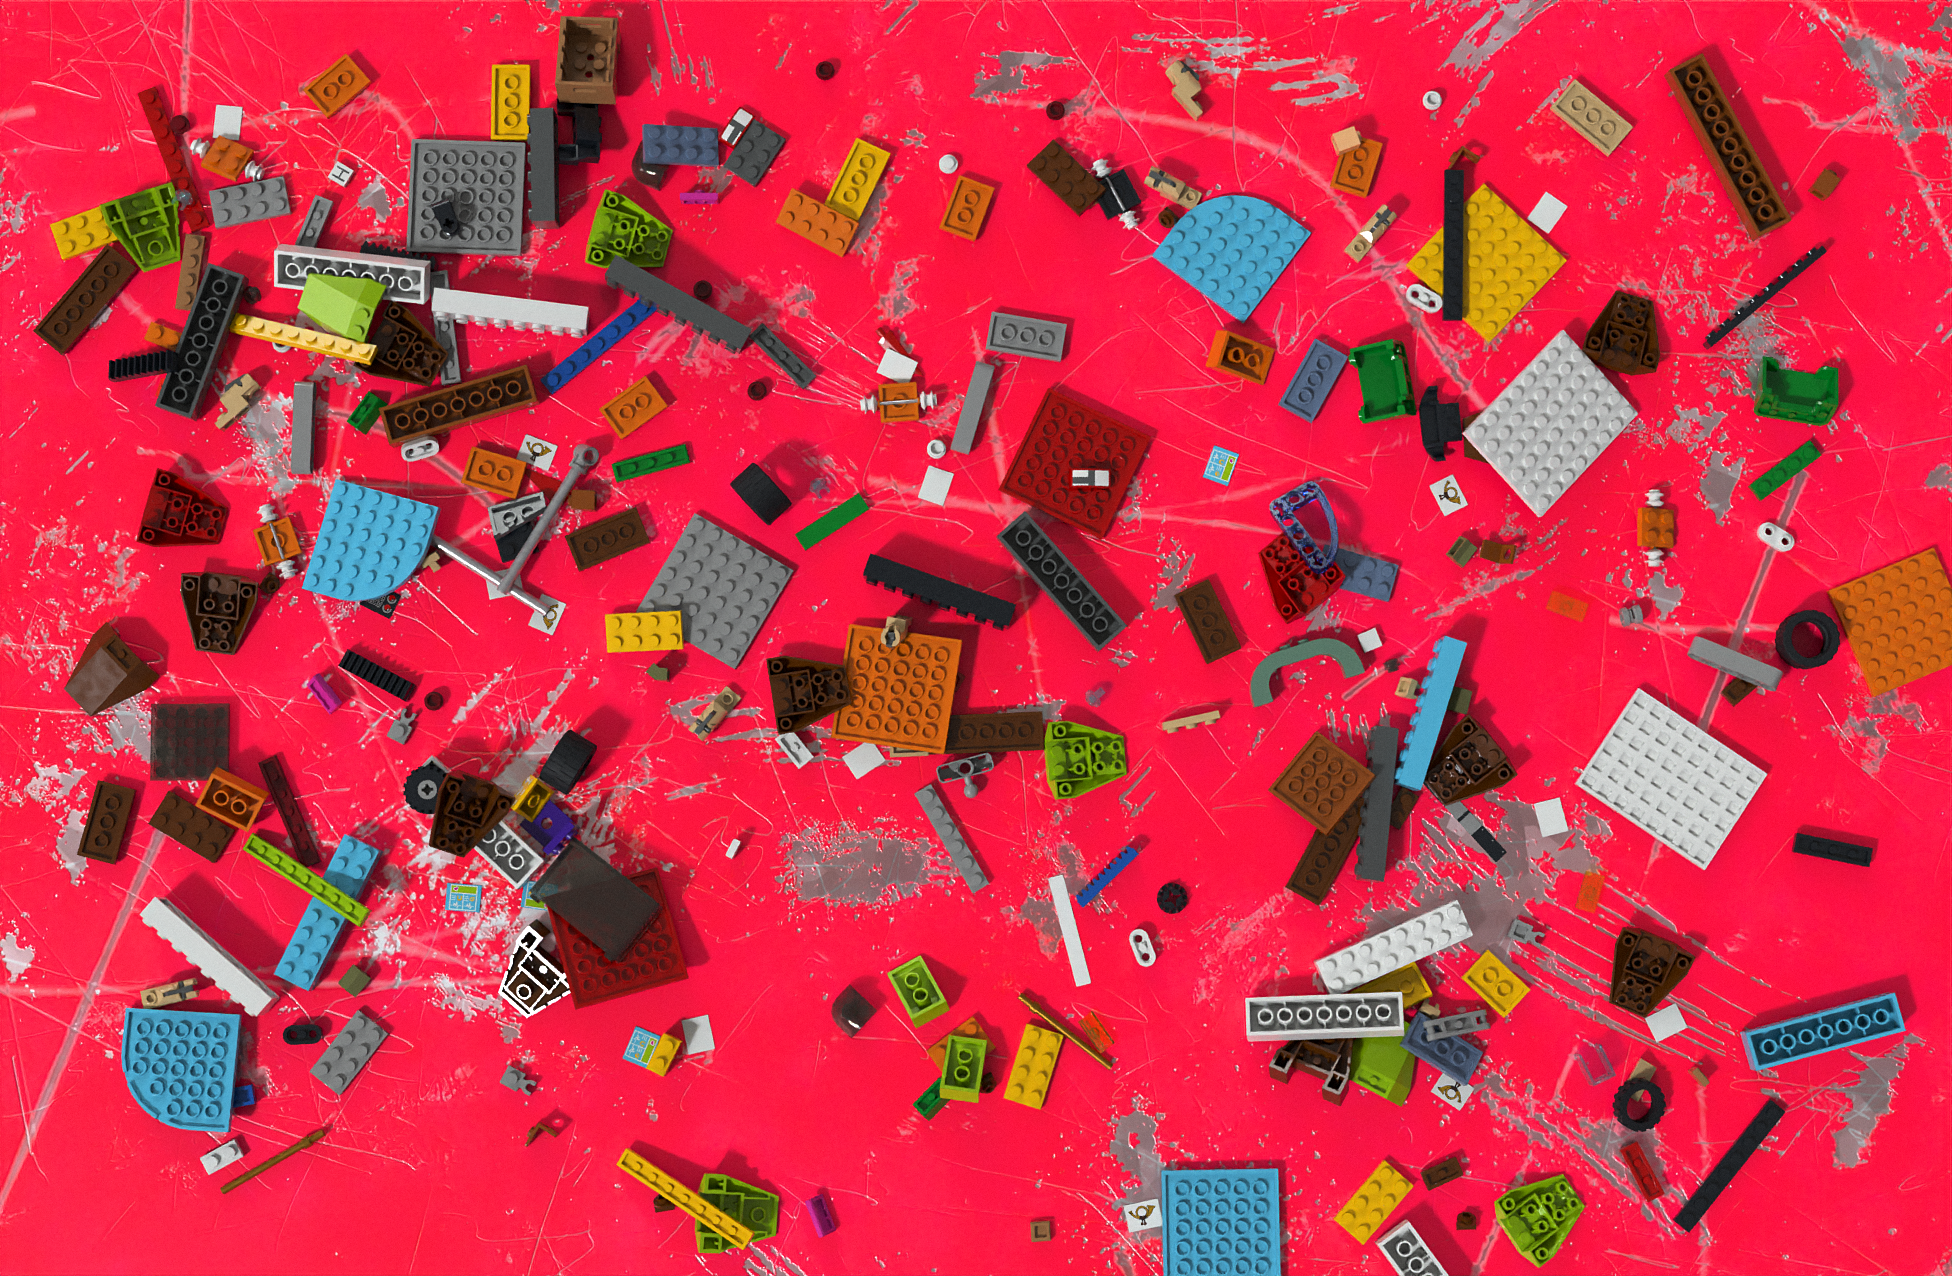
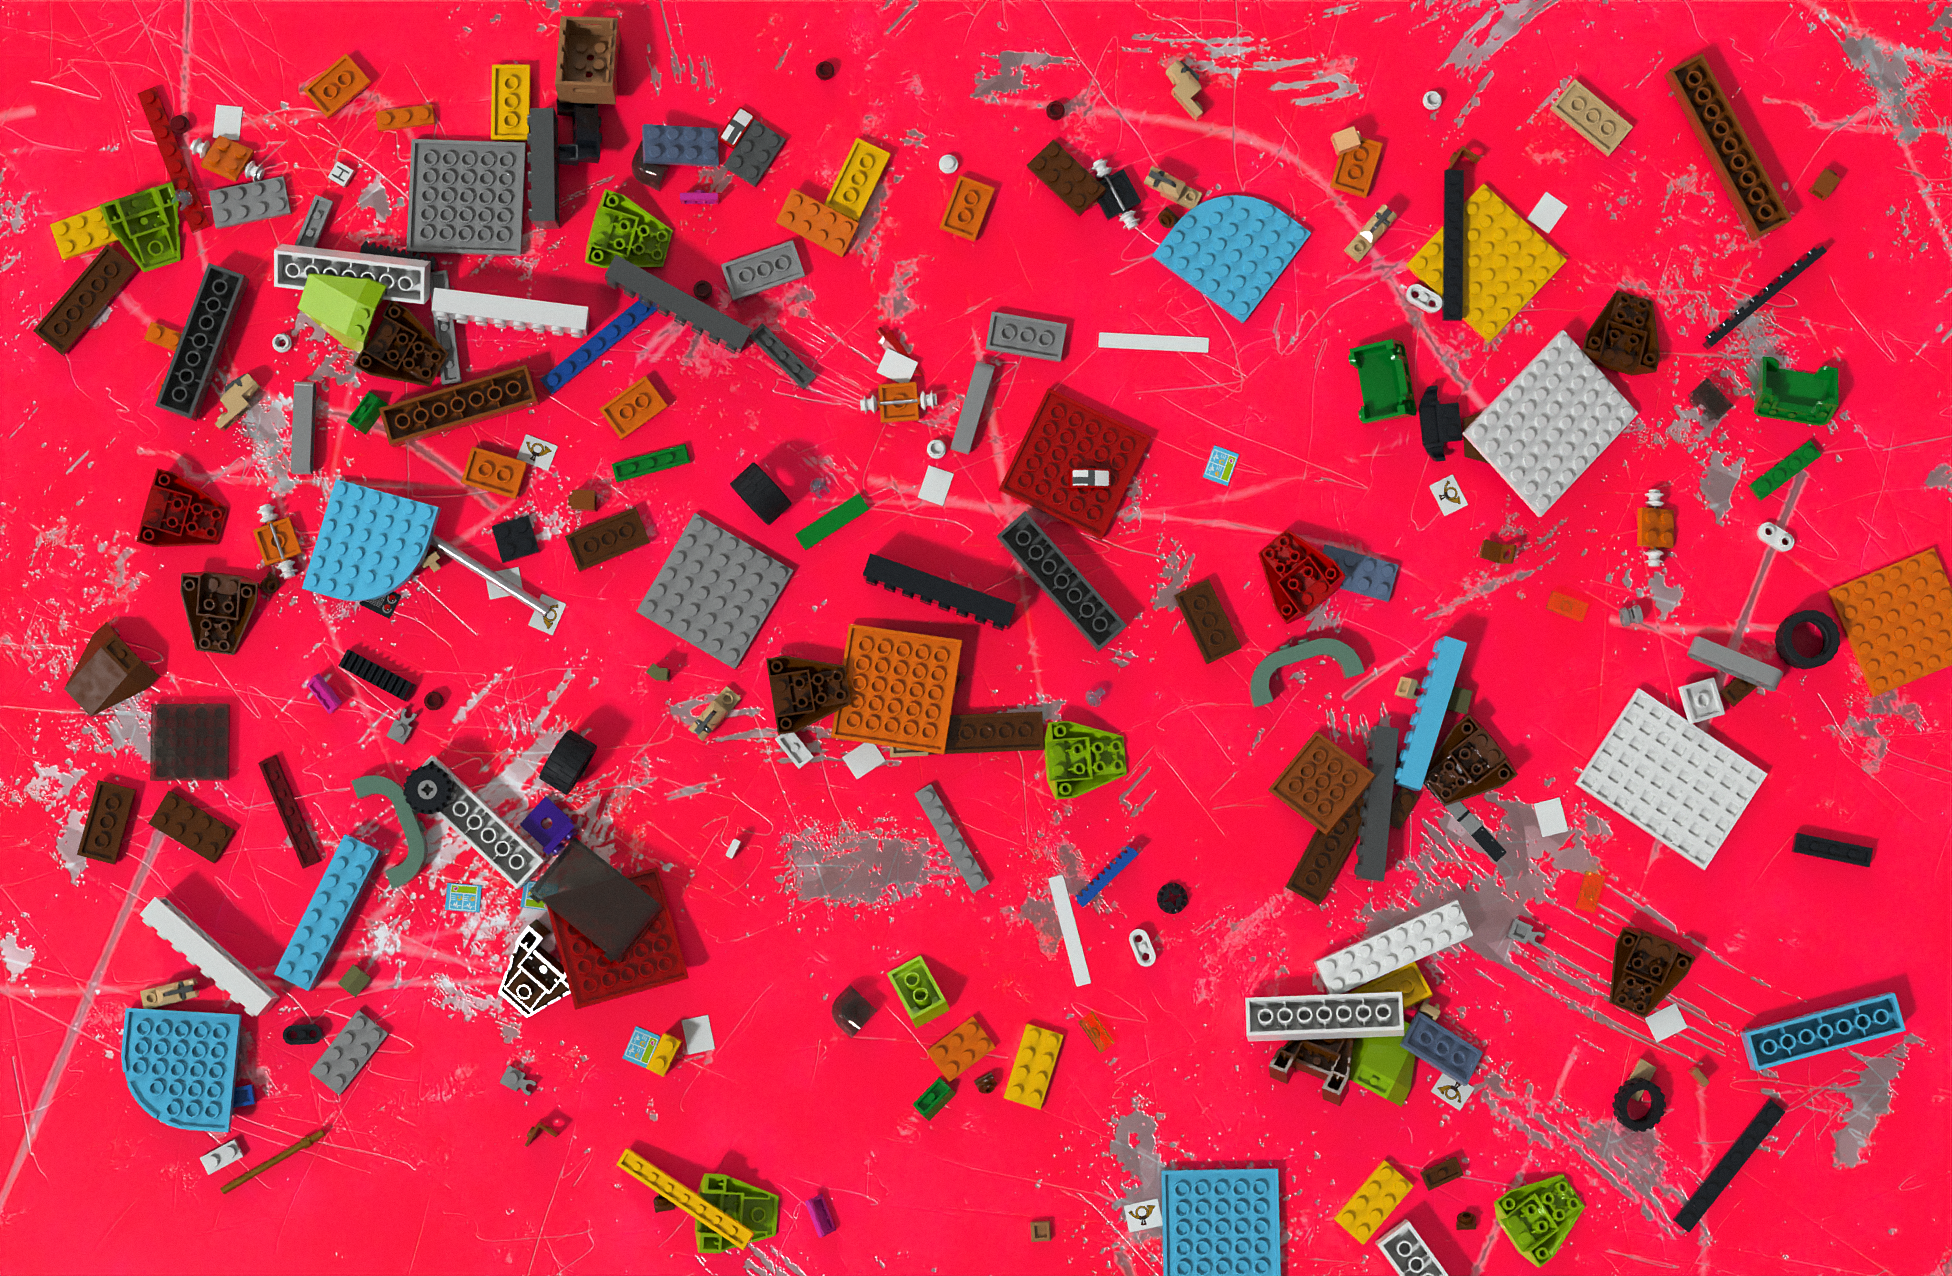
black gear [108,350,178,383] -> none
medium nougat plate [175,234,206,311] -> none
orange brick [195,767,269,832] -> none
yellow plate [229,313,378,365] -> none
clear smoke plate [243,286,262,304] -> none
lime tile [243,833,372,927] -> none
white plate [401,436,439,462] -> none
reddish brown wedge [429,770,516,858] -> none
black piece [431,198,460,237] -> none
wing [487,492,547,541] -> none
flat silver piece [496,444,599,595] -> none
yellow slope [511,774,555,823] -> none
red sticker [525,468,572,503] -> none
yellow plate [605,610,684,653] -> none
dark red plate [747,382,767,401] -> none
tan plate [881,614,913,650] -> none
light grey piece [936,753,994,798] -> none
lime slope [940,1035,987,1103] -> none
pearl gold bar [1017,993,1113,1070] -> none
tan plate [1161,710,1220,734] -> none
orange slope [1205,330,1275,385] -> none
clear blue beam [1269,481,1339,574] -> none
sand blue plate [1278,338,1348,423] -> none
white tile [1357,628,1383,653] -> none
clear smoke plate [1383,658,1401,673] -> none
light grey plate [1423,1009,1491,1042] -> none
olive piece [1446,536,1477,568] -> none
yellow plate [1461,950,1530,1018] -> none
clear light blue piece [1574,1043,1616,1086] -> none
red plate [1619,1141,1665,1202] -> none
none -> sand green arch [351,775,428,889]
none -> orange plate [376,104,435,132]
none -> light grey plate [721,240,805,301]
none -> white sticker [1098,332,1209,353]
none -> white plate [1678,678,1725,724]
none -> clear smoke brick [1687,378,1734,423]

